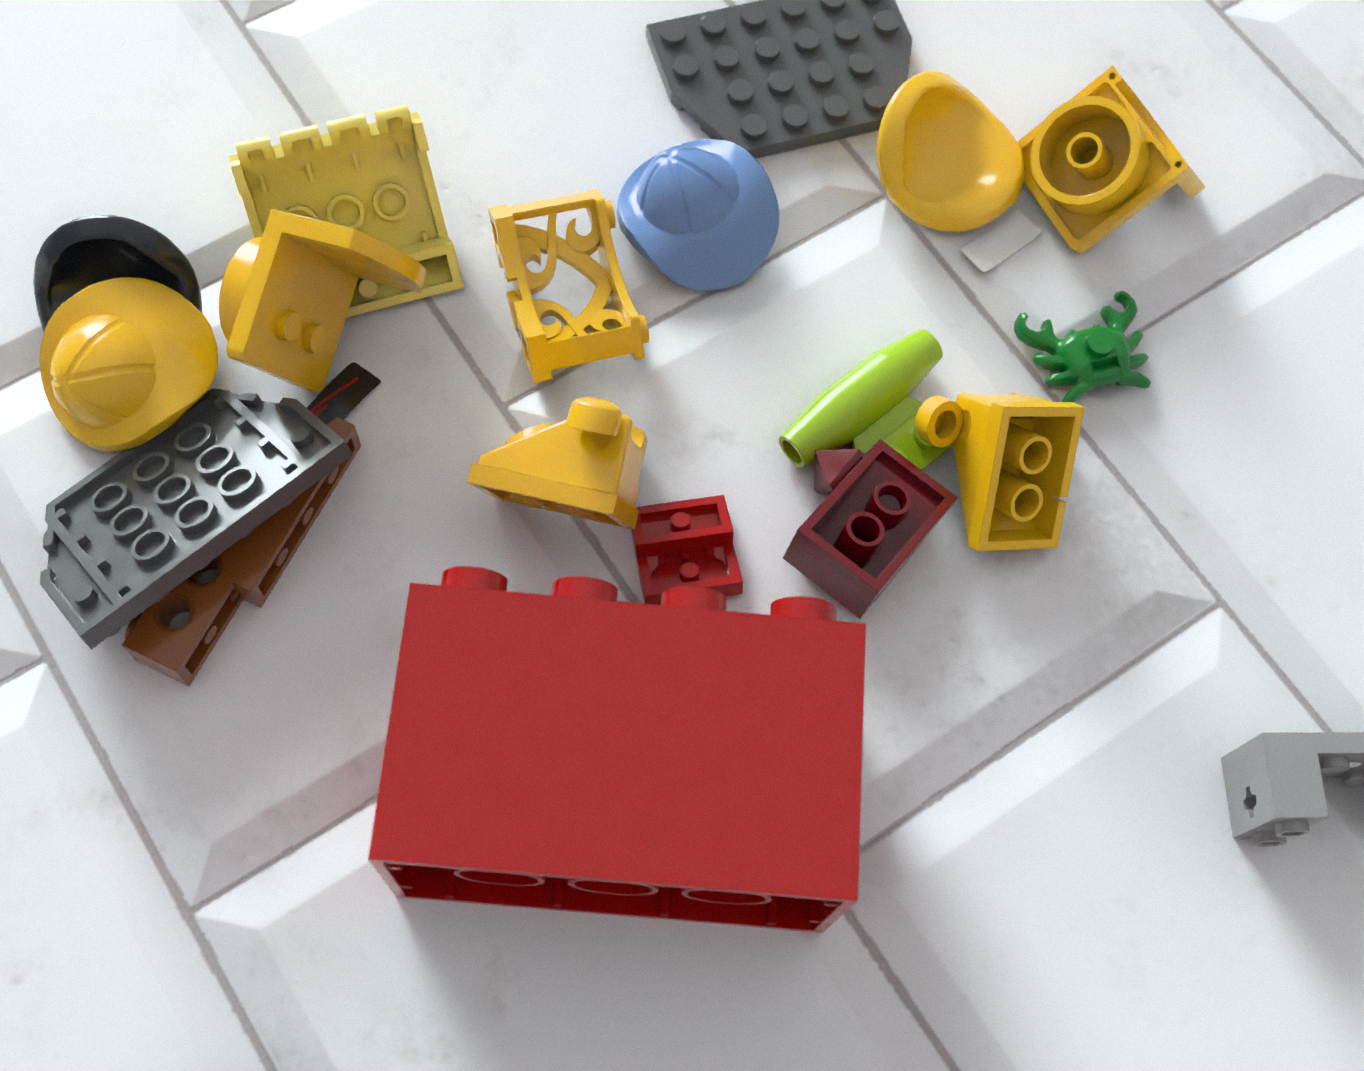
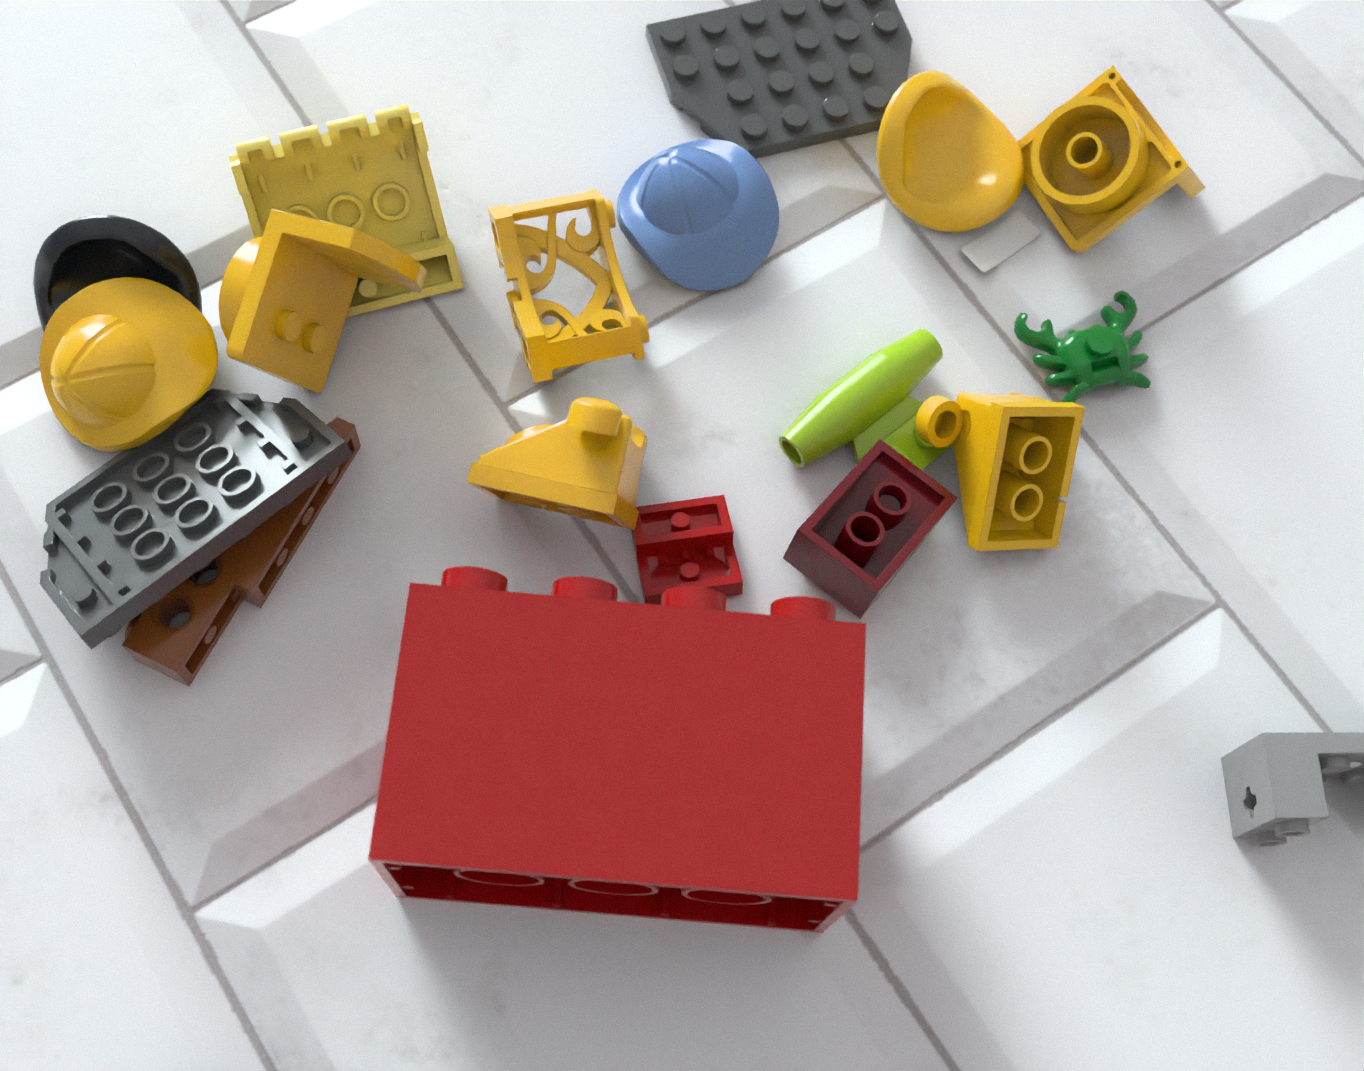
black sticker [307,362,381,425] -> none
dark red slope [814,449,864,494] -> none

